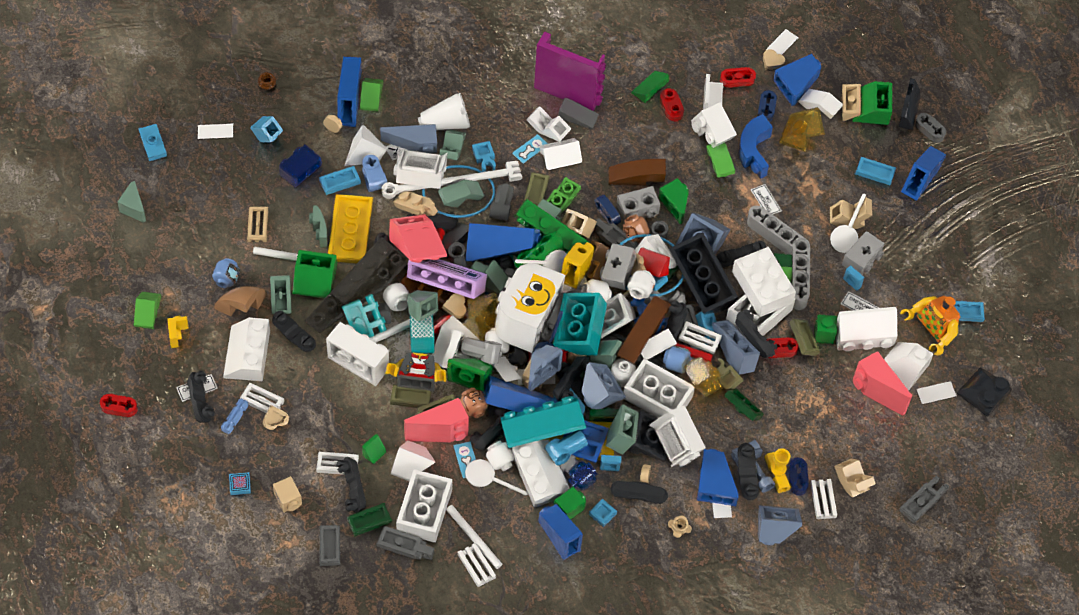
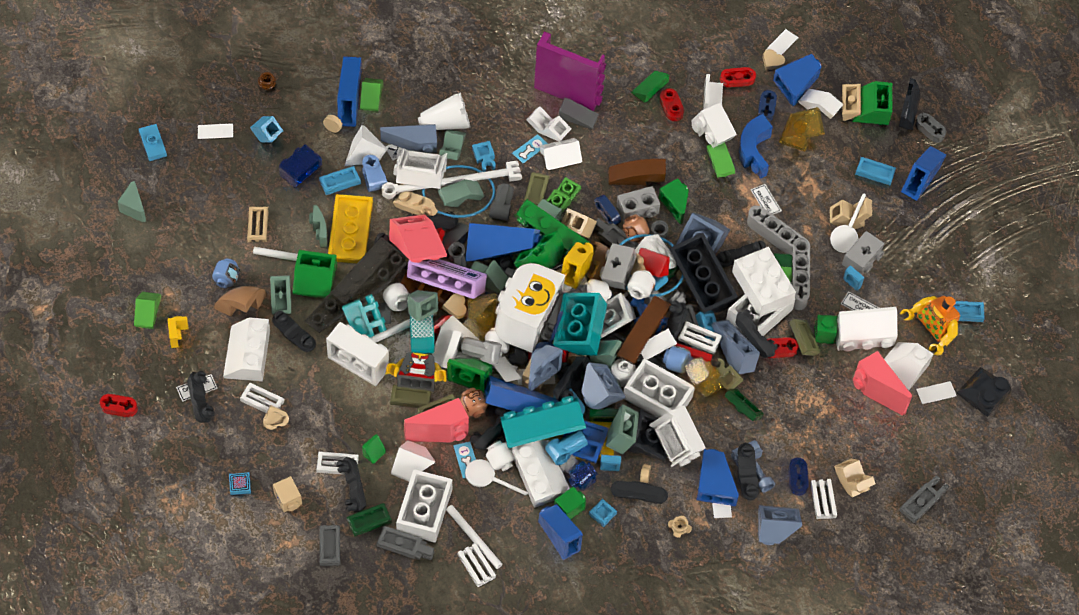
medium blue axle [221,398,249,434] -> none
white piece [515,250,567,273] -> none
yellow bar [764,448,791,493] -> none

